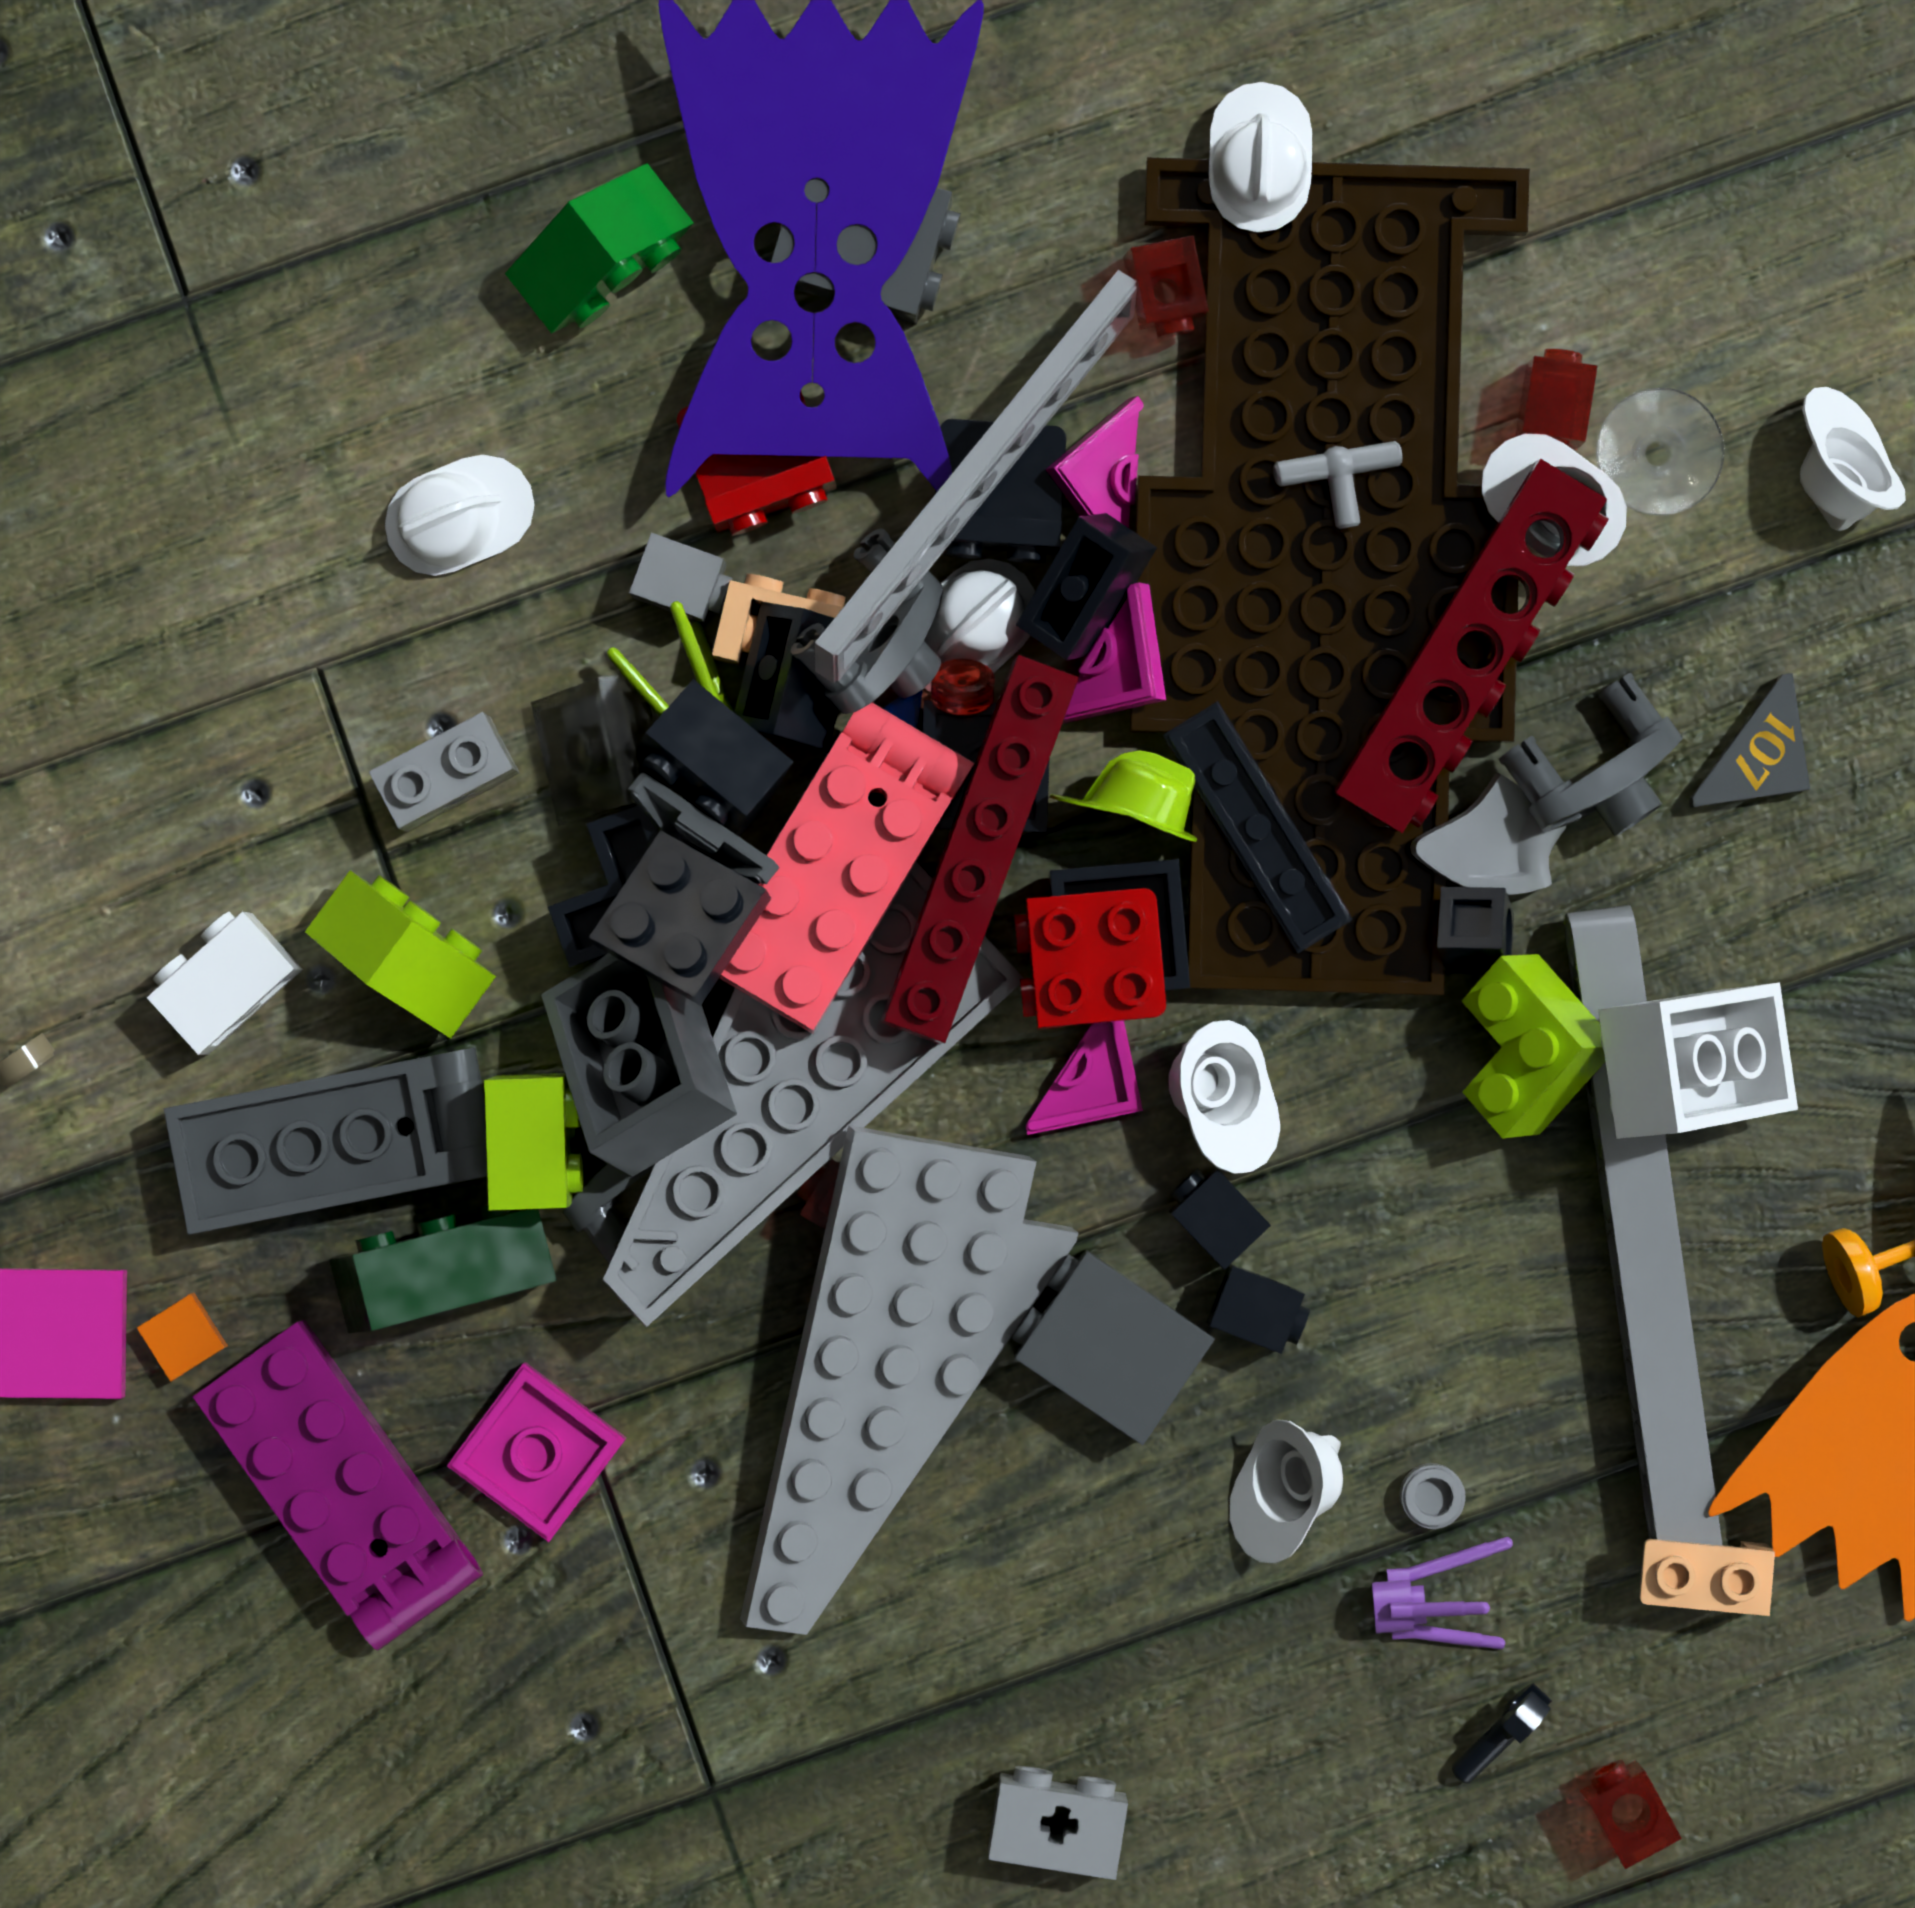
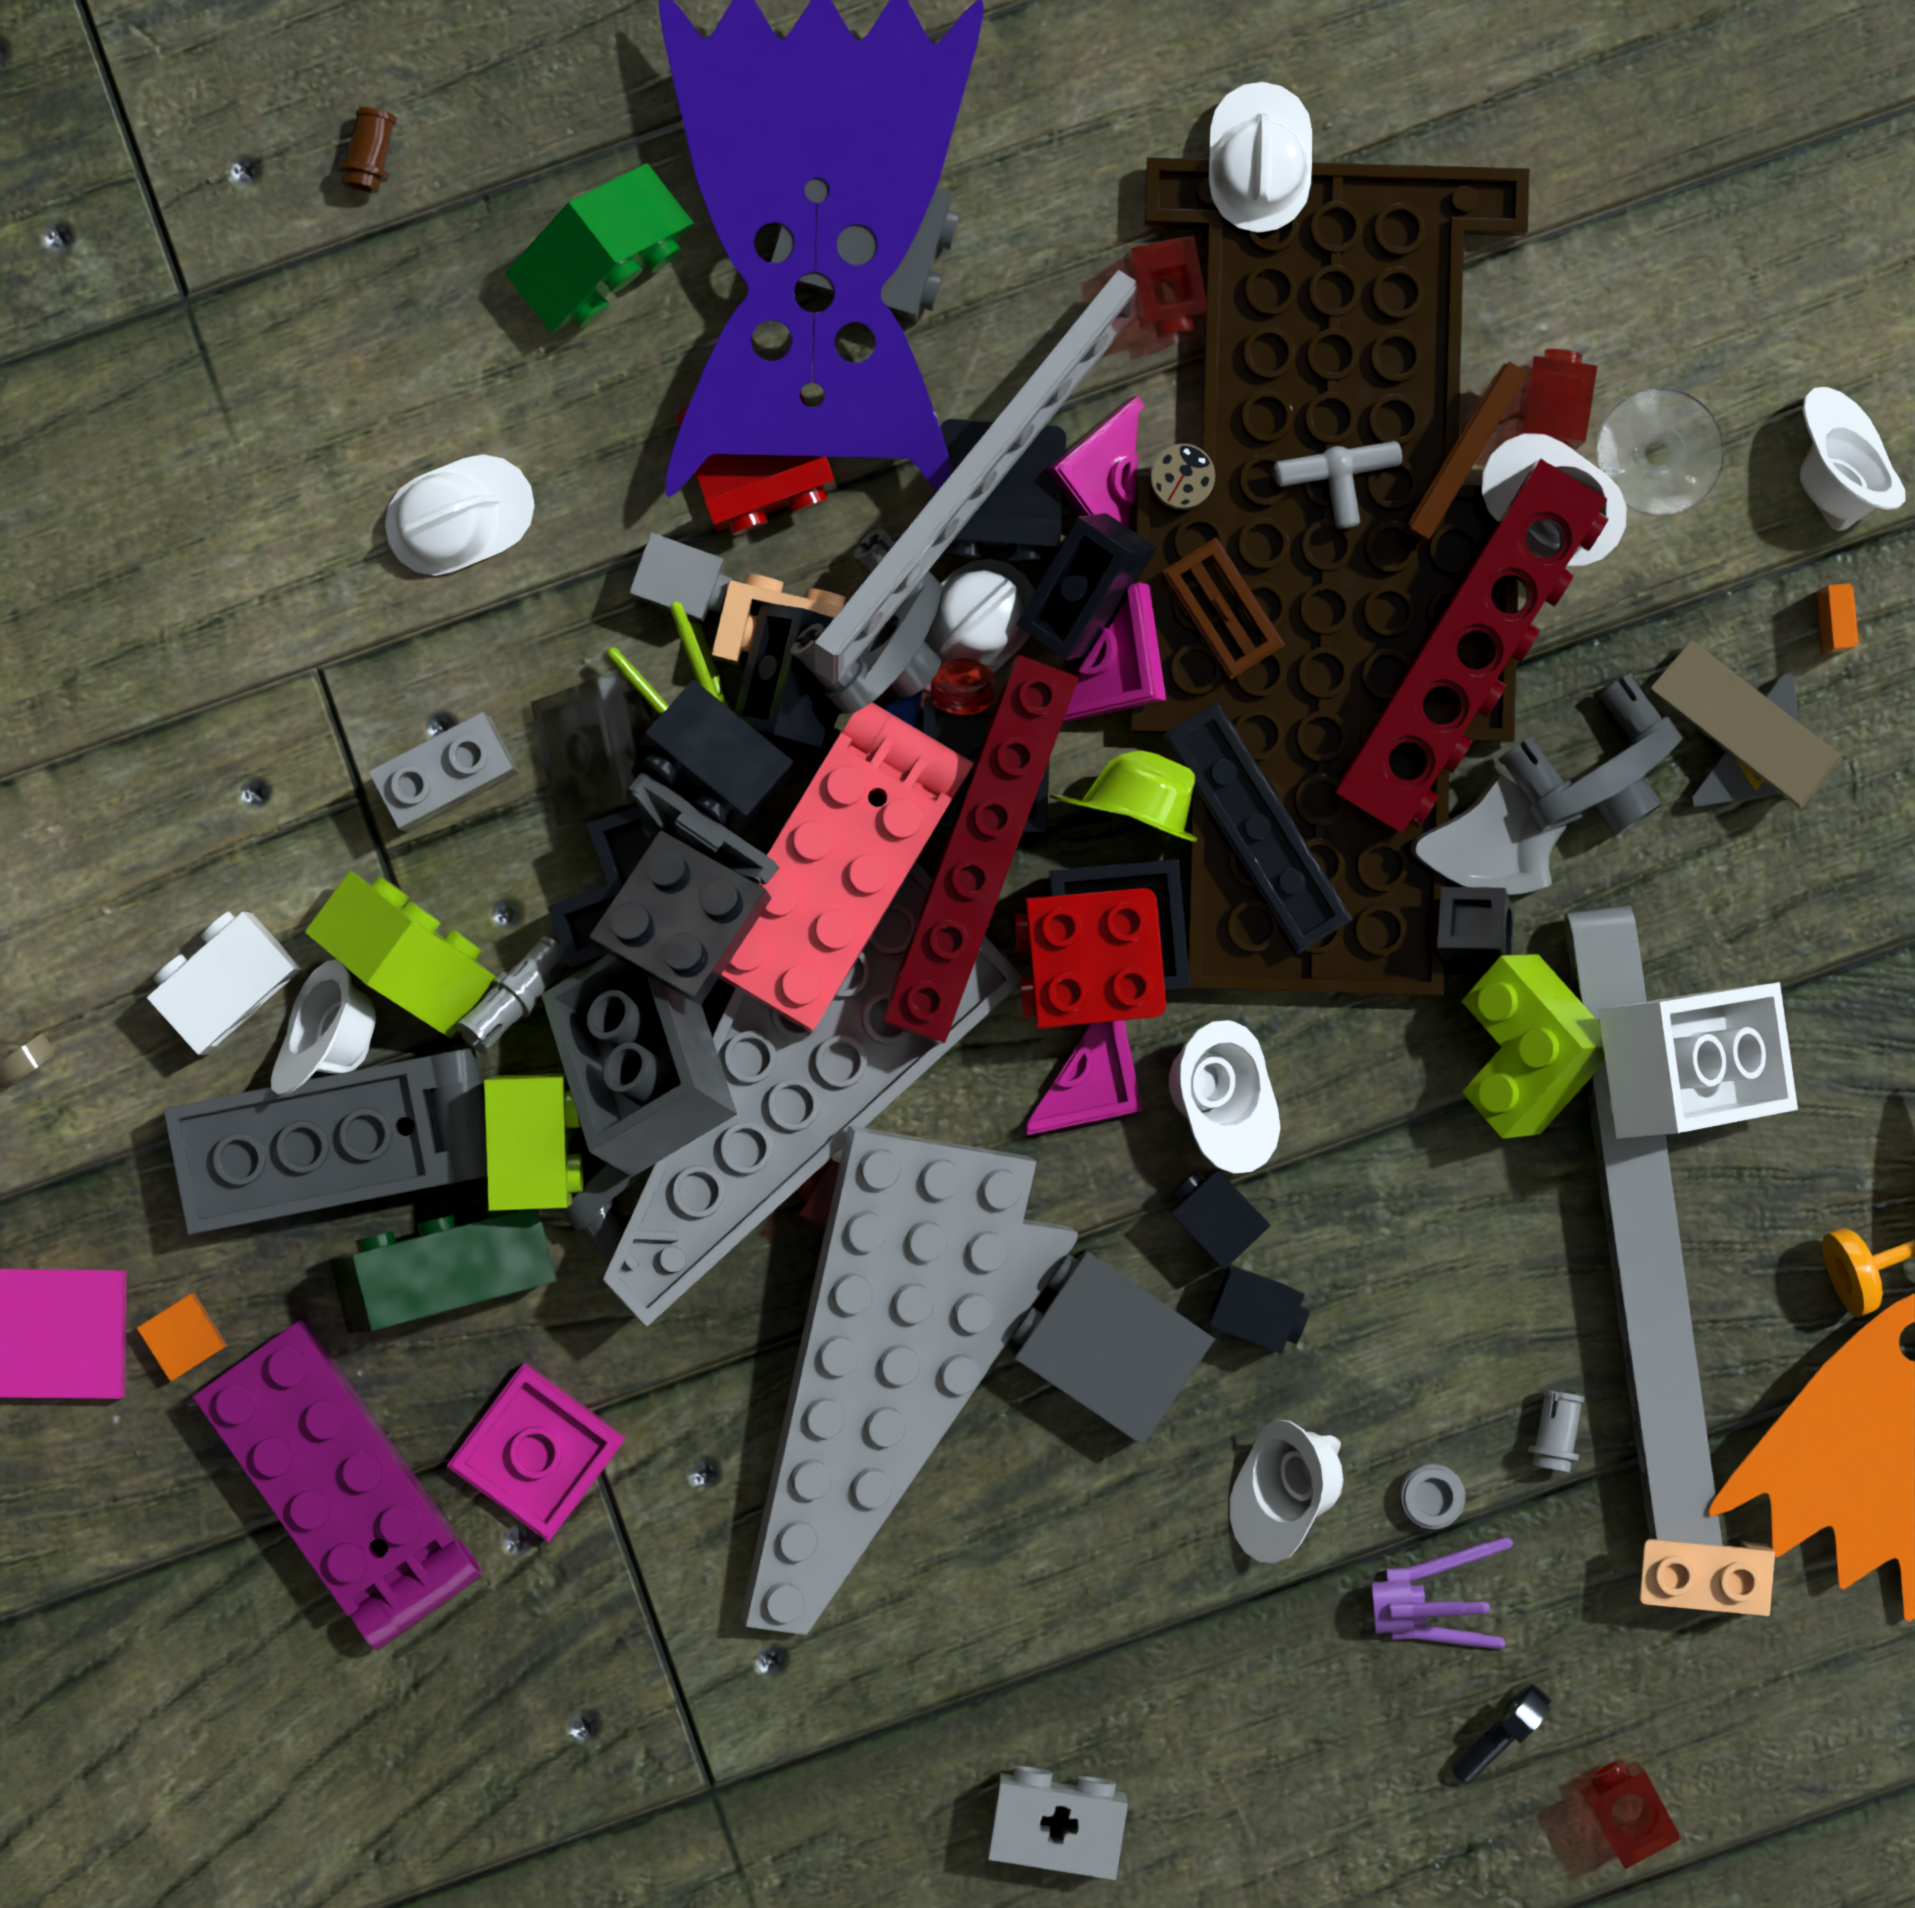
none -> white piece [271,959,376,1096]
none -> reddish brown pin [338,107,397,193]
none -> light grey pin [456,936,570,1054]
none -> dark tan tile [1150,444,1215,510]
none -> reddish brown tile [1161,537,1285,681]
none -> reddish brown tile [1403,362,1528,546]
none -> light grey pin [1528,1389,1585,1473]
none -> dark tan tile [1651,640,1842,809]
none -> orange tile [1816,583,1859,654]

